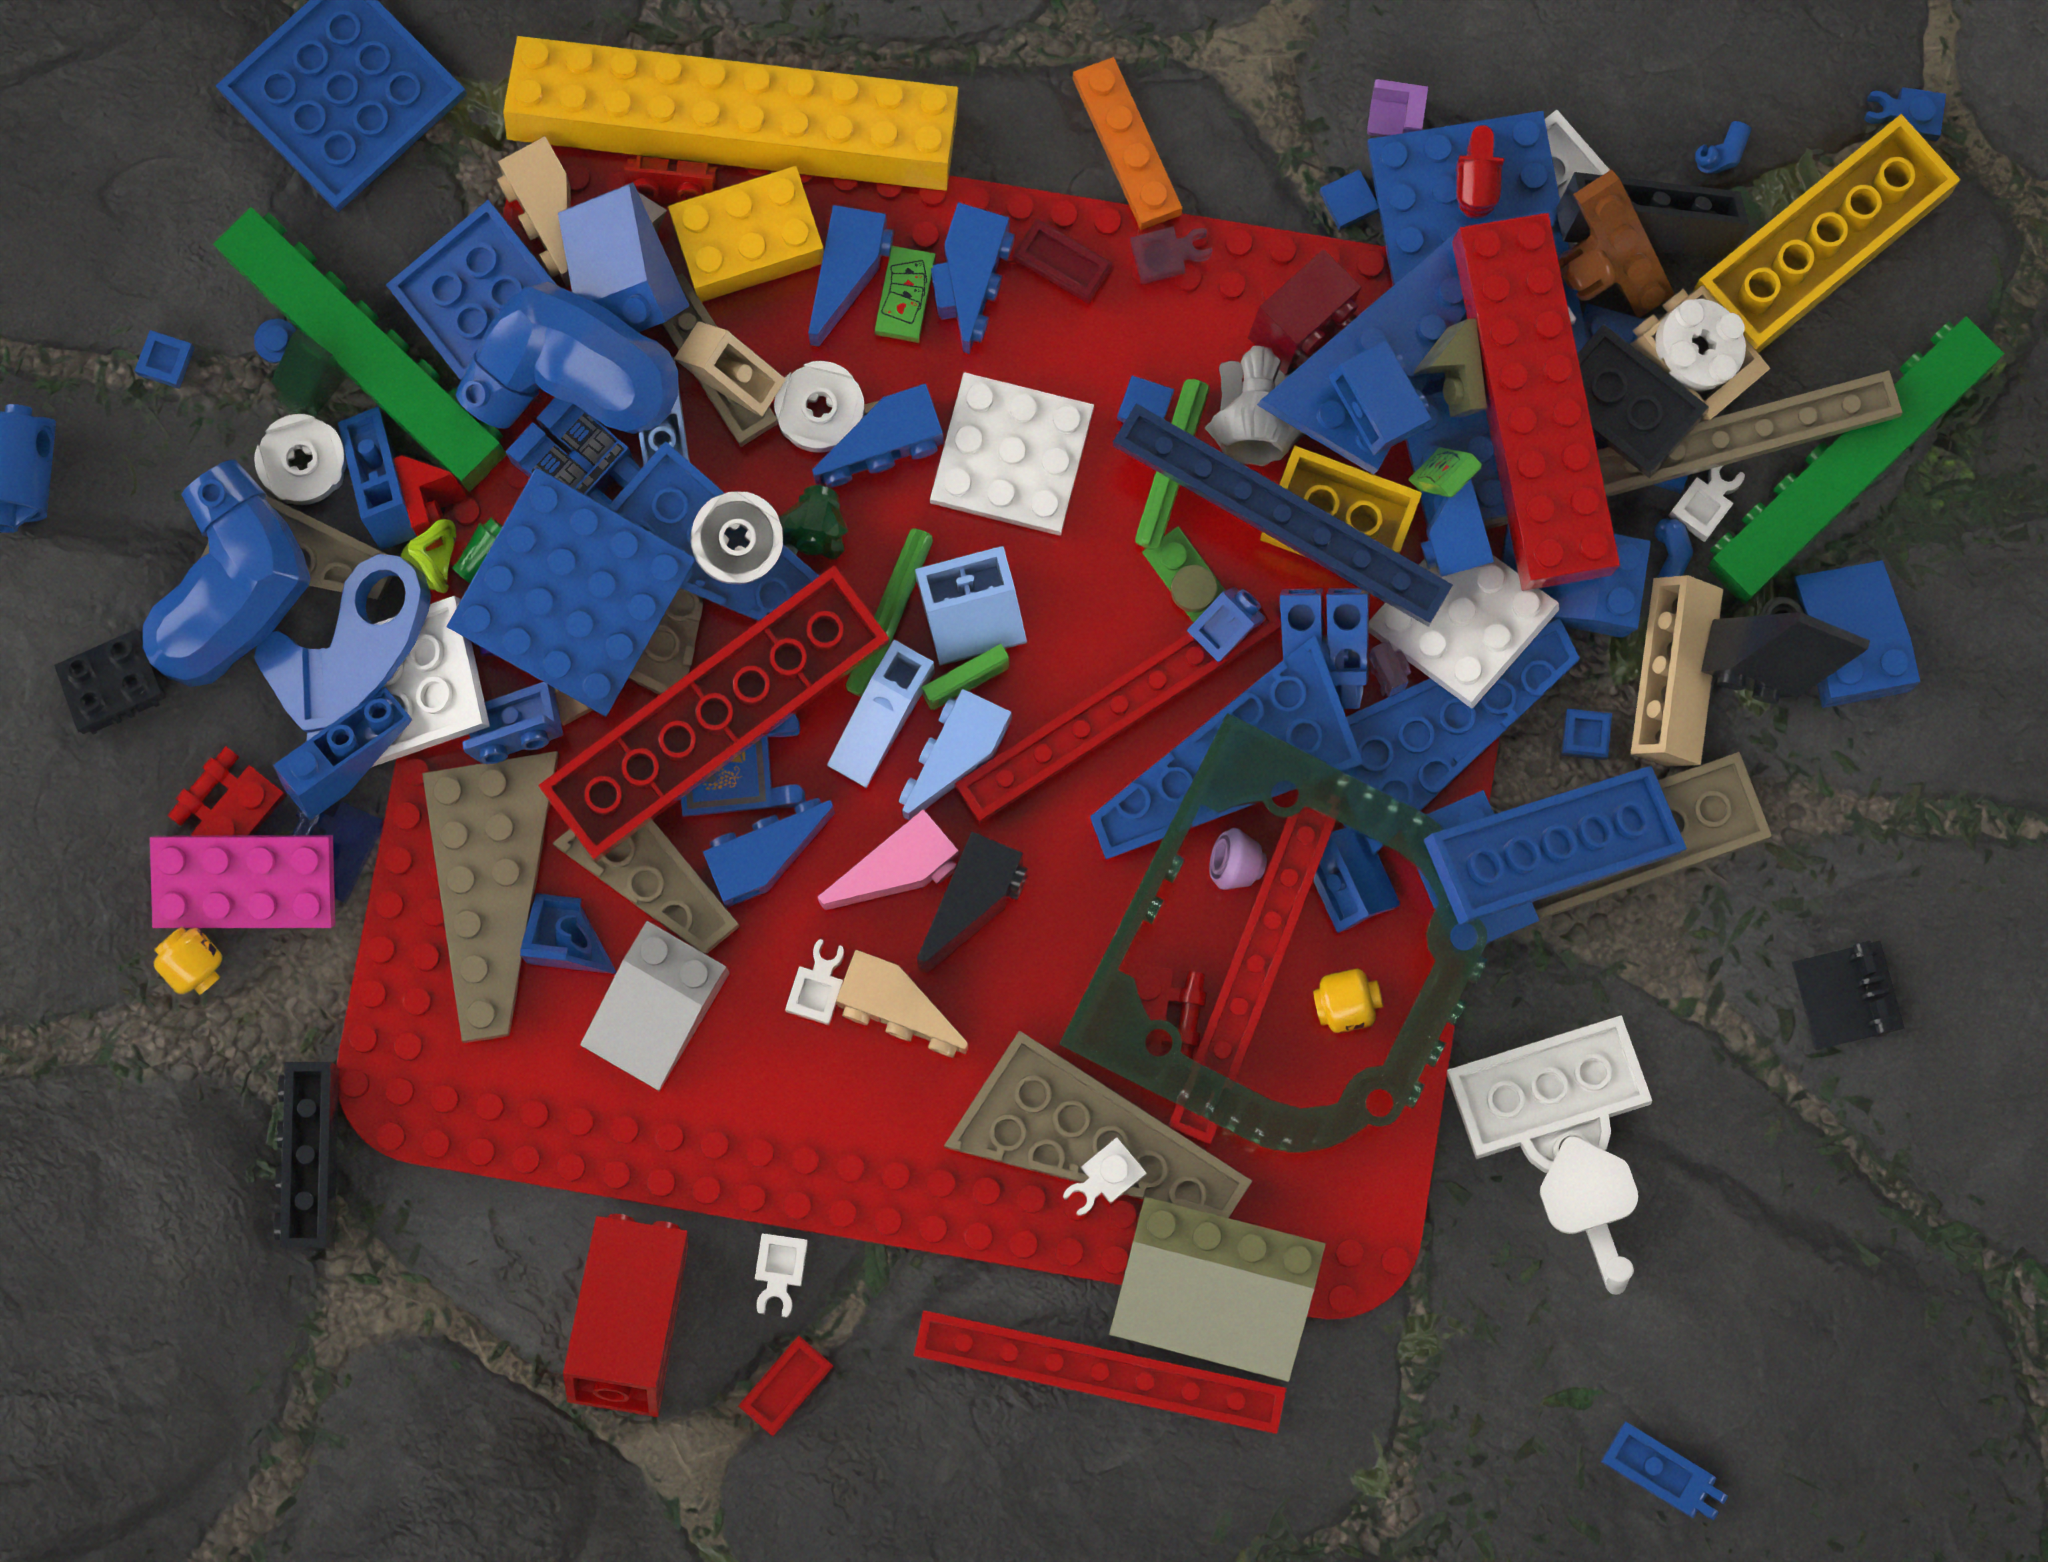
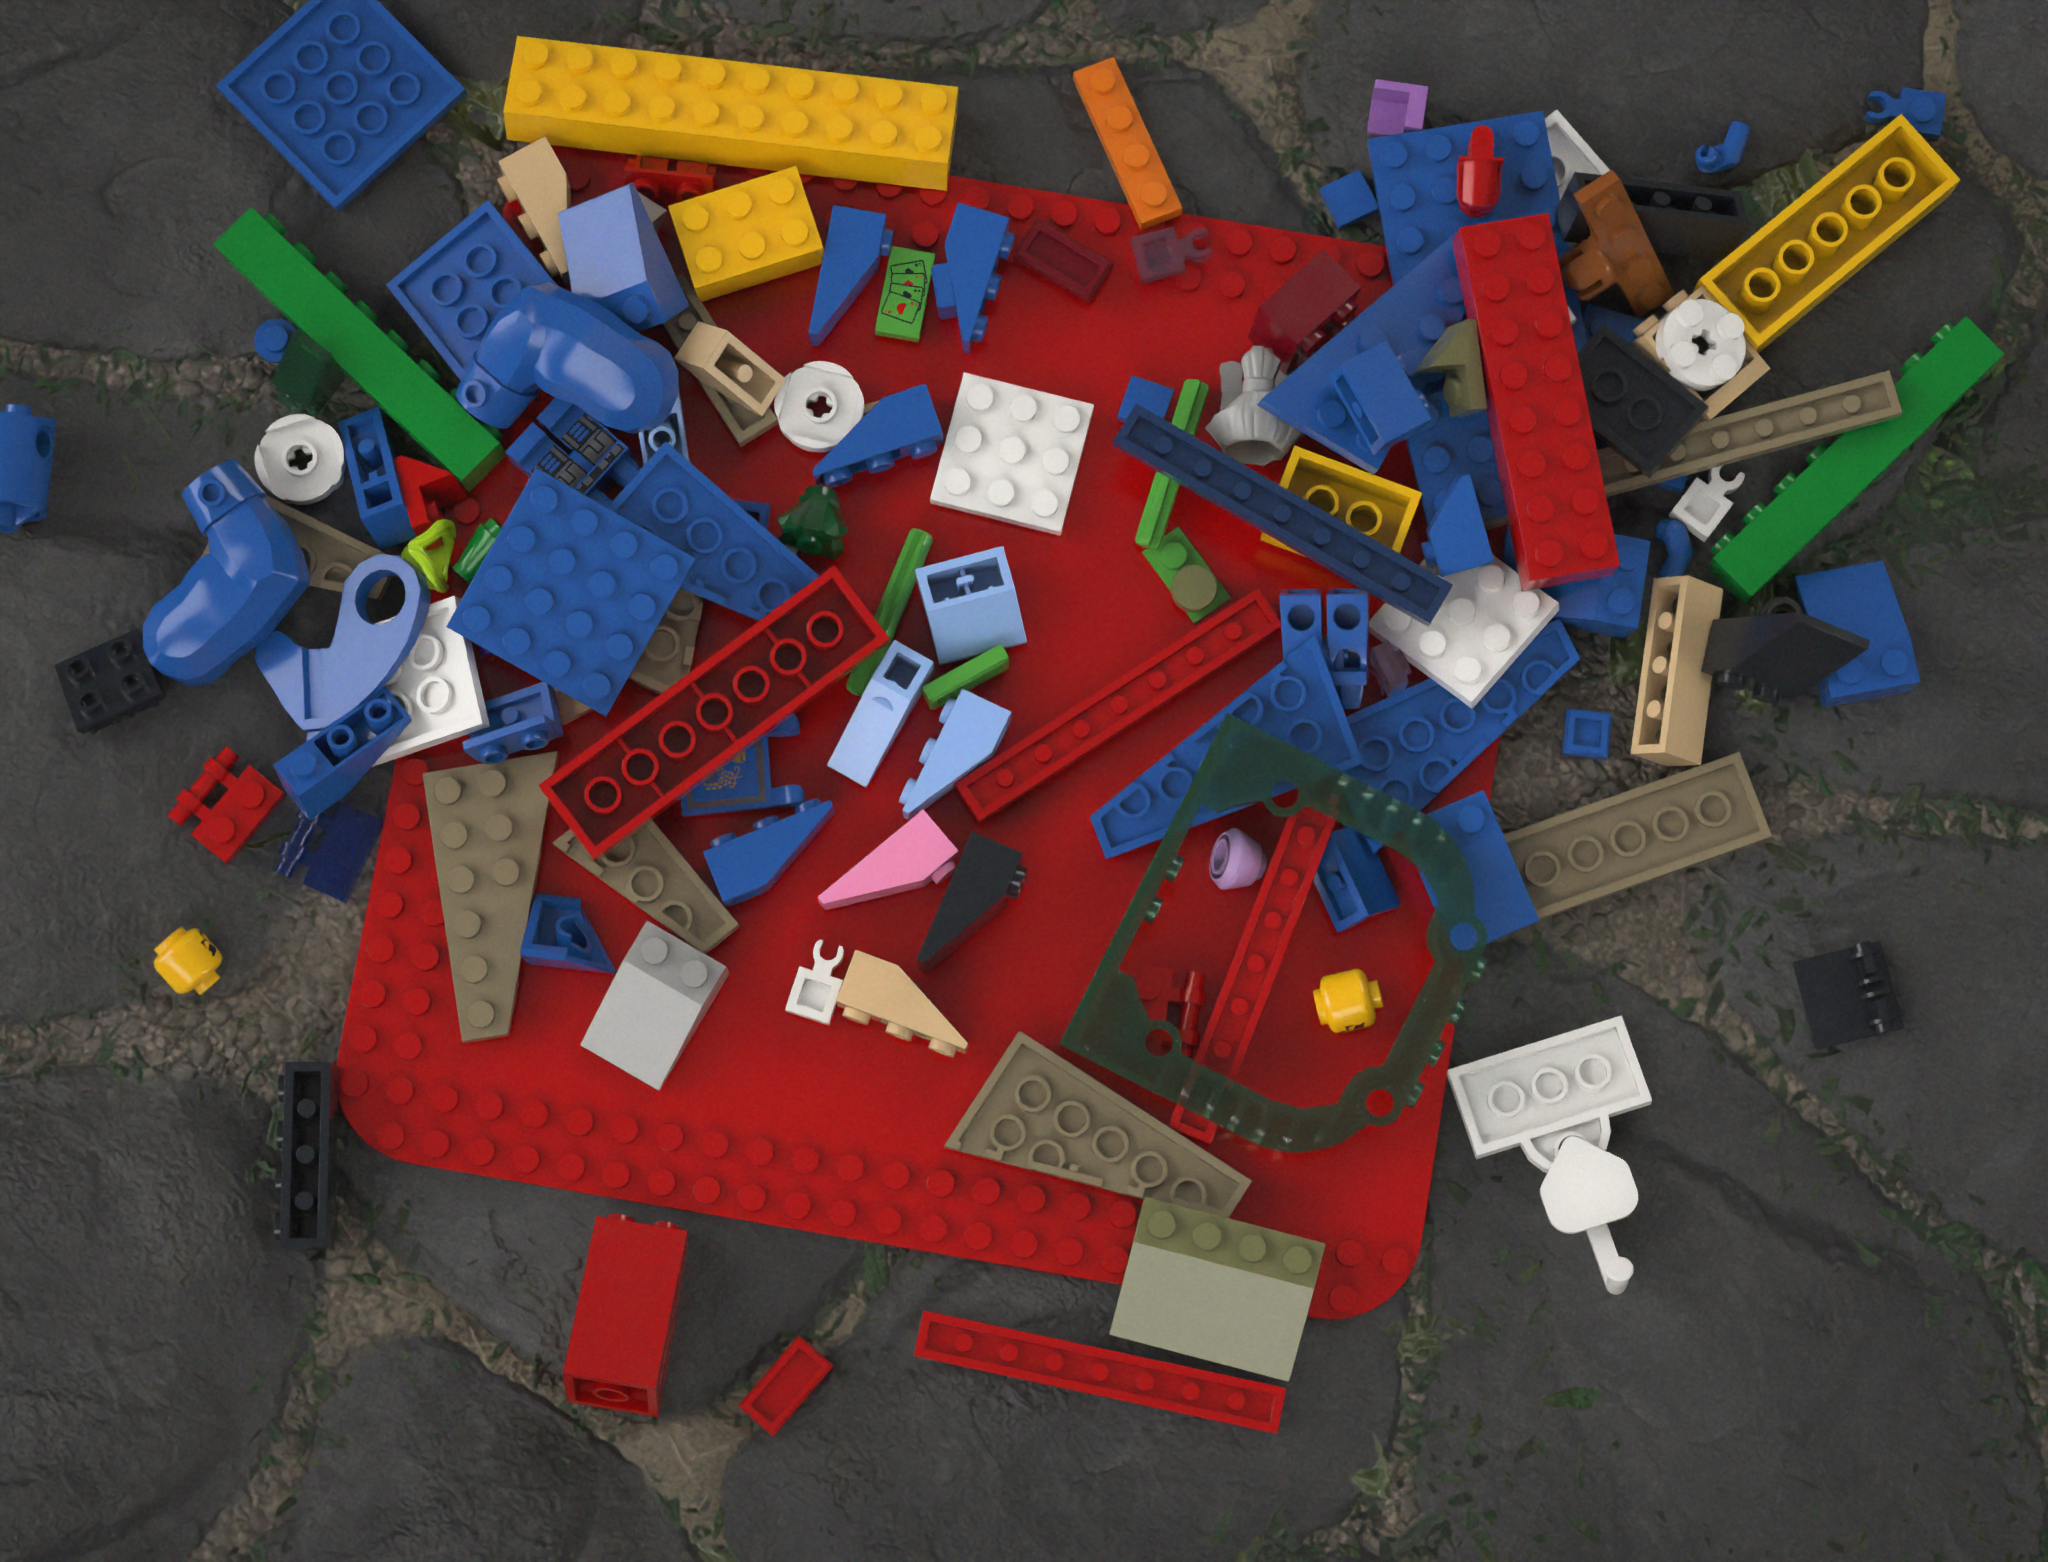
blue plate [134,330,195,389] -> none
dark pink plate [150,835,335,928] -> none
white brick [691,491,783,584] -> none
white plate [755,1233,808,1318] -> none
white plate [1063,1138,1147,1216] -> none
blue bracket [1187,587,1266,662] -> none
bright green tile [1408,447,1482,497] -> none
blue plate [1423,766,1687,925] -> none
blue hinge [1600,1422,1728,1520] -> none

